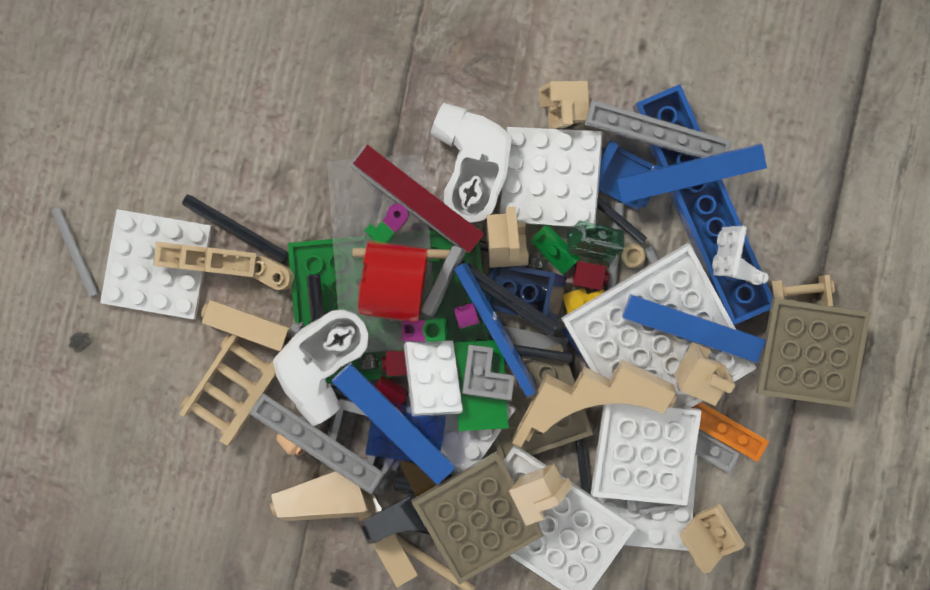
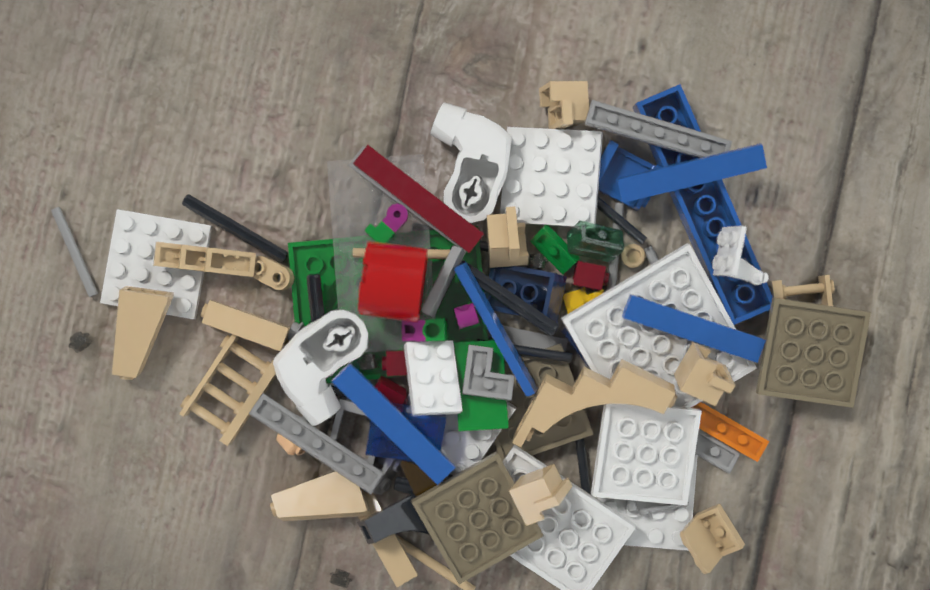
none -> tan slope [112,286,174,380]

